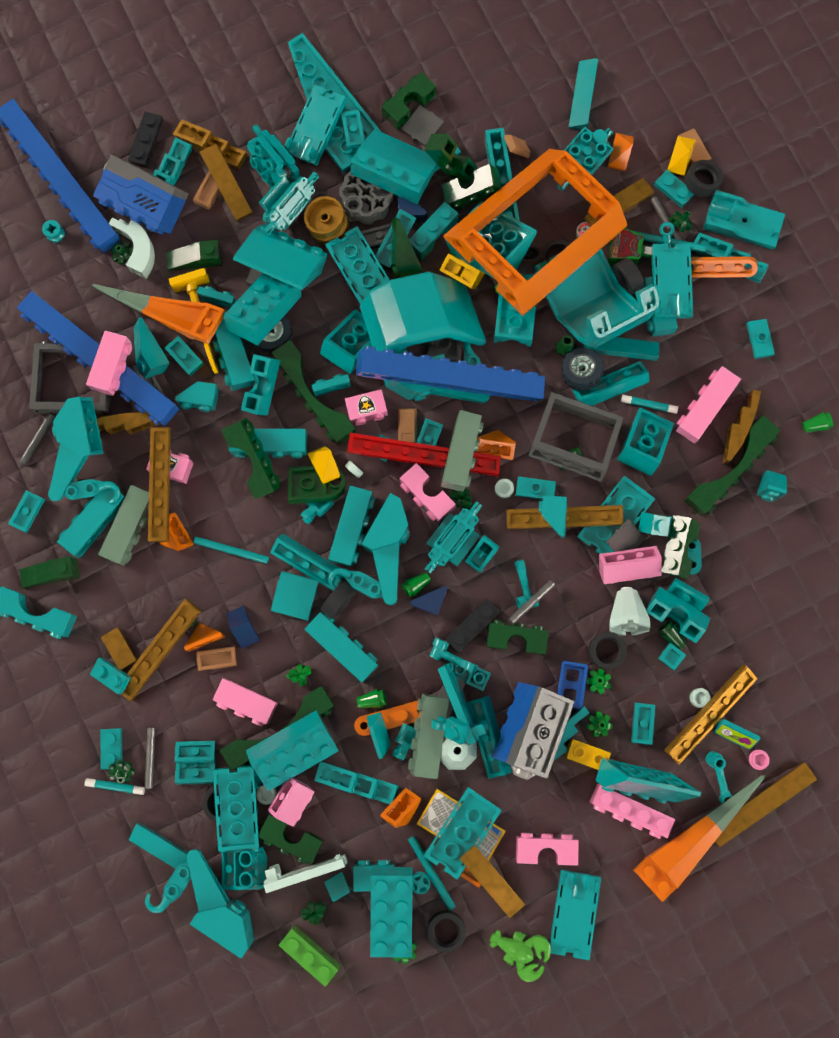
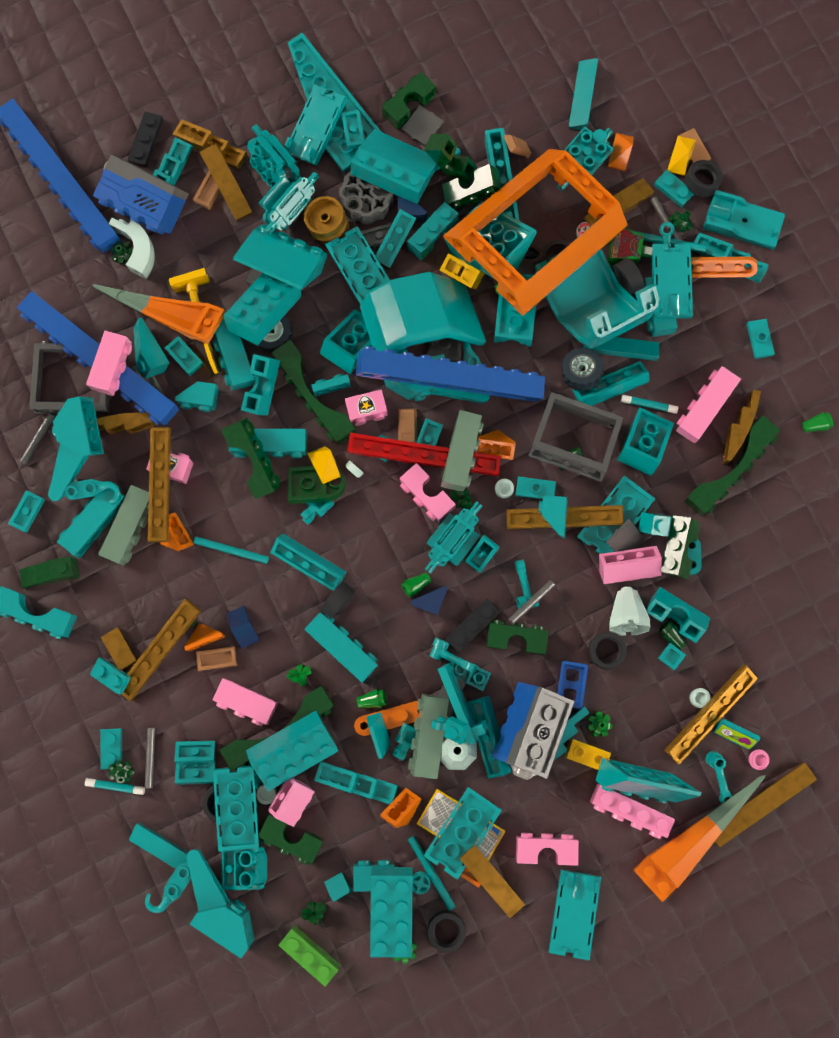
teal wheel [42,220,65,243] -> none
dark green slope [166,240,223,271] -> none
teal plate [197,286,236,308] -> none
light aqua piece [264,854,348,893] -> none
teal slope [271,571,319,621] -> none
teal brick [328,486,375,568] -> none
teal slope [328,493,410,605] -> none
dark green slope [391,217,423,278] -> none
bright green animal [490,930,551,982] -> none
dark green cone [556,335,574,356] -> none
green plant [586,669,611,695] -> none
teal plate [631,703,655,745] -> none
teal plate [667,578,710,612] -> none
teal slope [757,470,787,502] -> none

